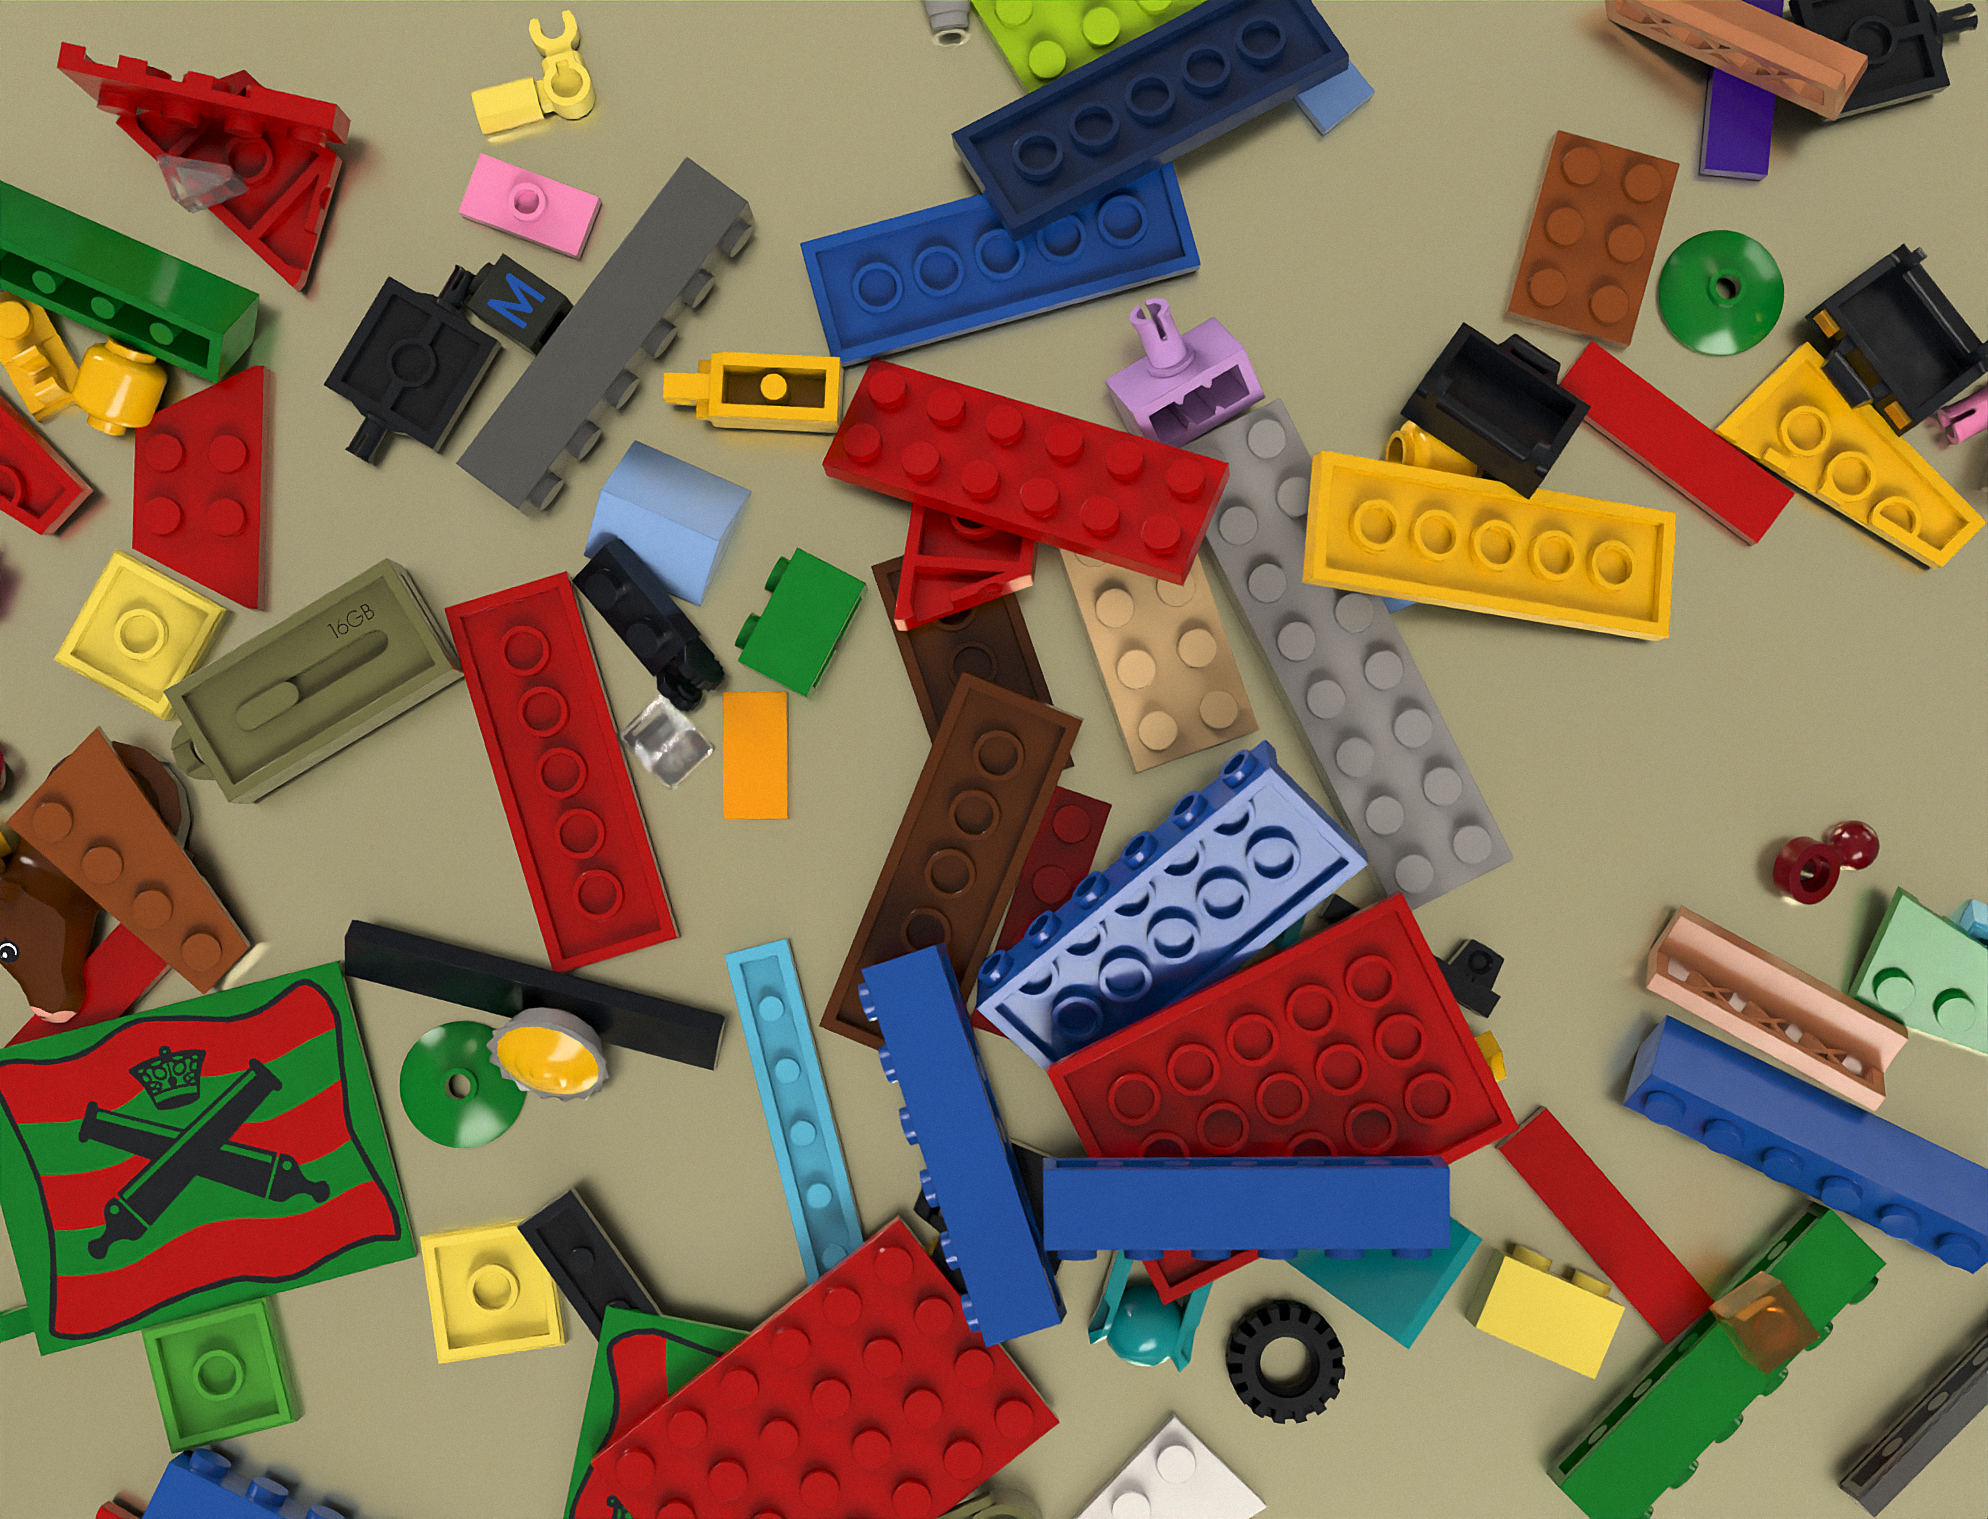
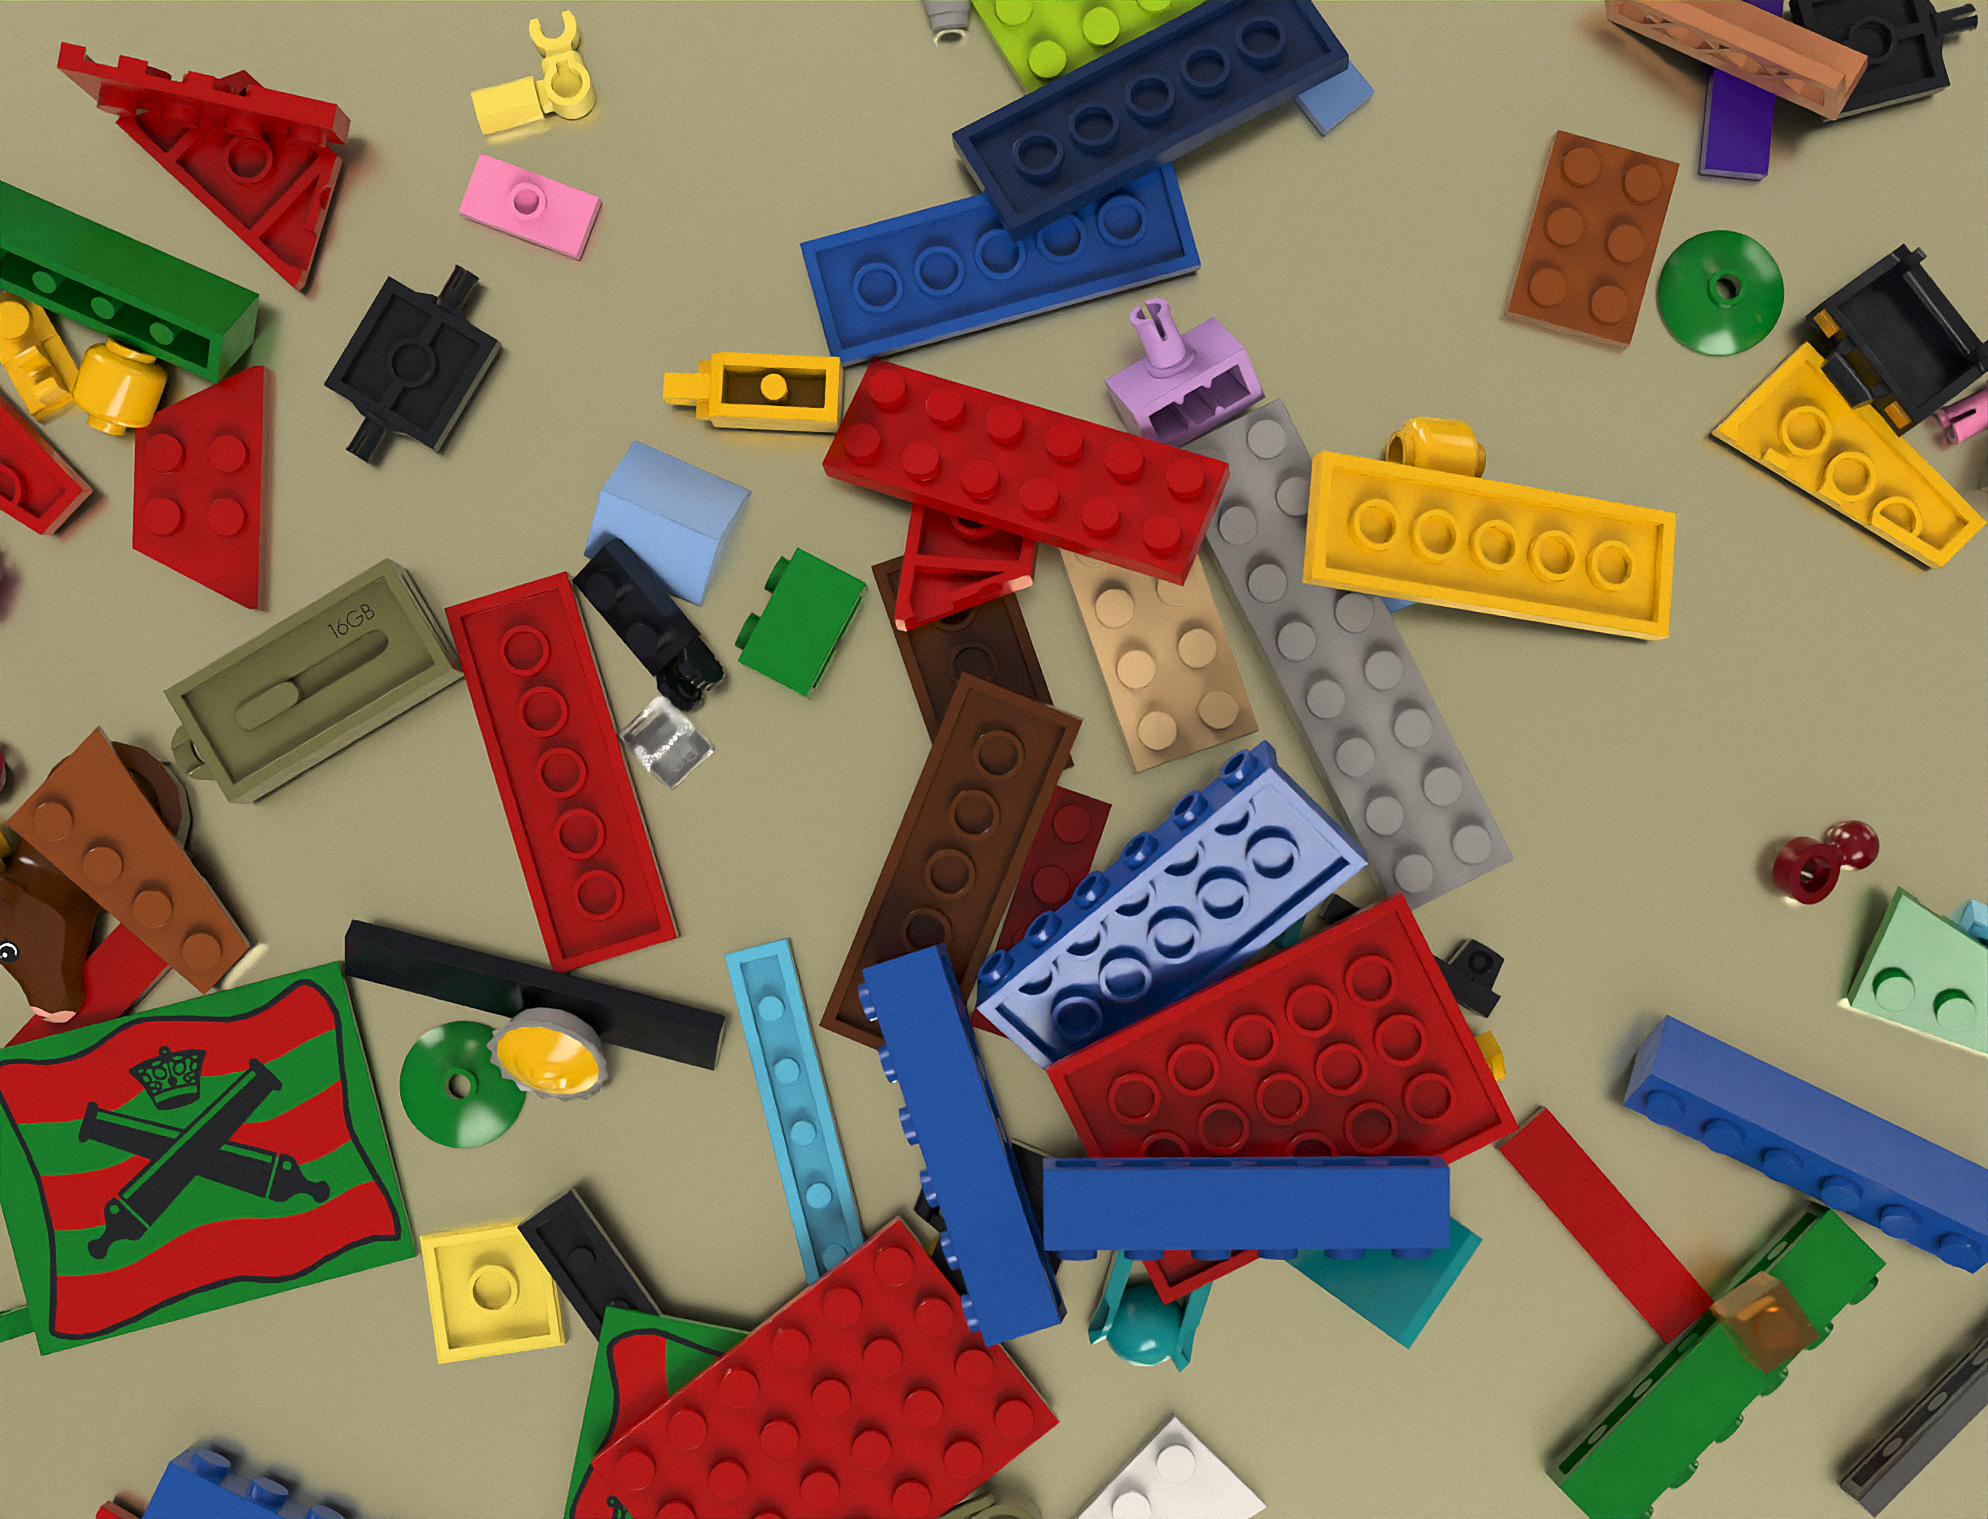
light yellow tile [54,549,232,722] -> none
bright green tile [141,1295,301,1454] -> none
clear slope [157,155,249,213] -> none
dark grey brick [456,156,753,517] -> none
pearl dark grey brick [466,253,574,357] -> none
light orange tile [723,691,789,820] -> none
black tyre [1225,1300,1346,1424] -> none
black piece [1400,322,1591,500] -> none
light yellow brick [1465,1245,1625,1379] -> none
red tile [1558,341,1795,546] -> none
nougat fence [1646,905,1908,1112] -> none

